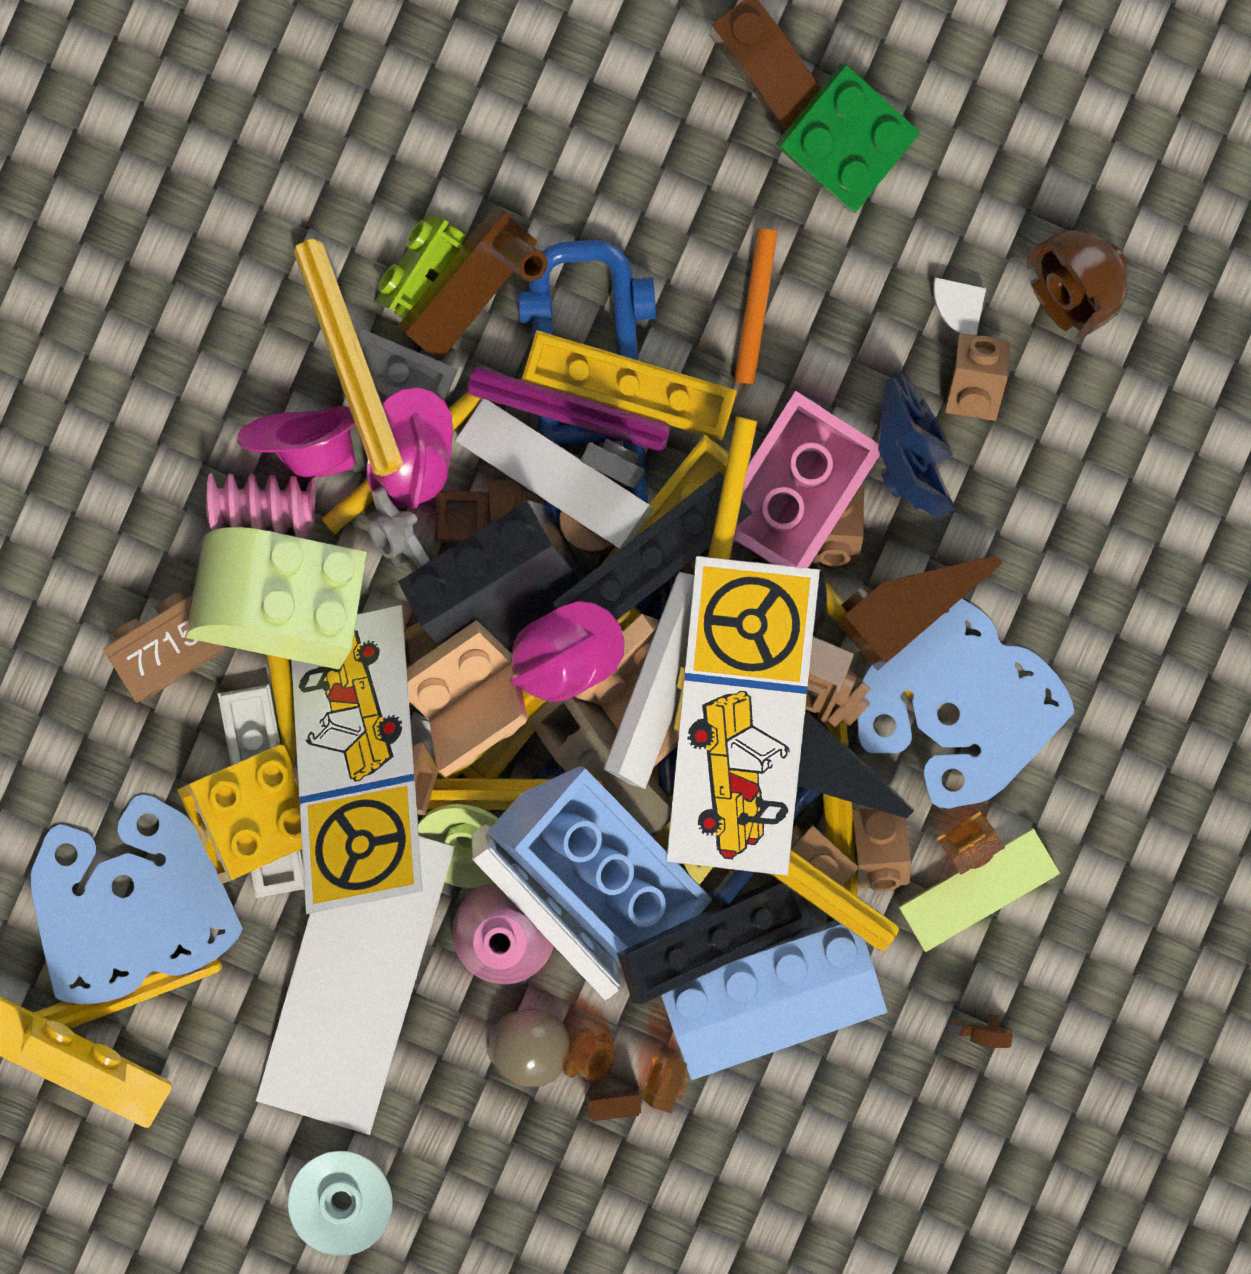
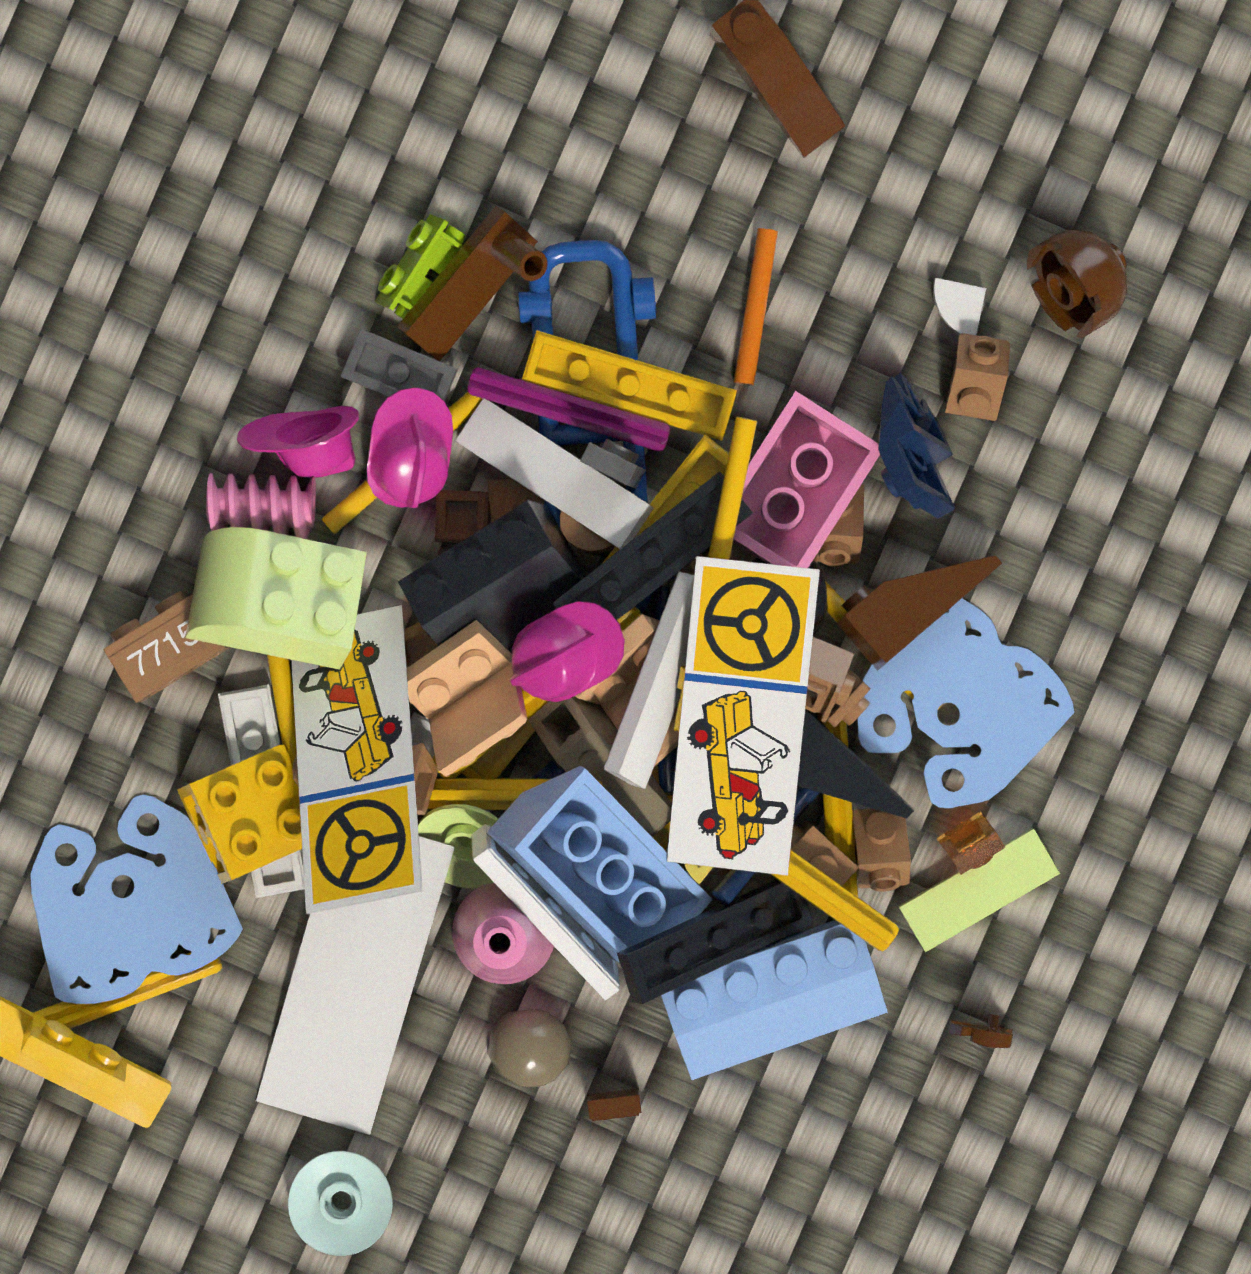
yellow axle [294,238,403,477] -> none
light grey animal [366,486,430,568] -> none
clear orange plate [563,1028,615,1083] -> none
clear orange plate [640,1048,689,1113] -> none
green plate [775,64,921,213] -> none

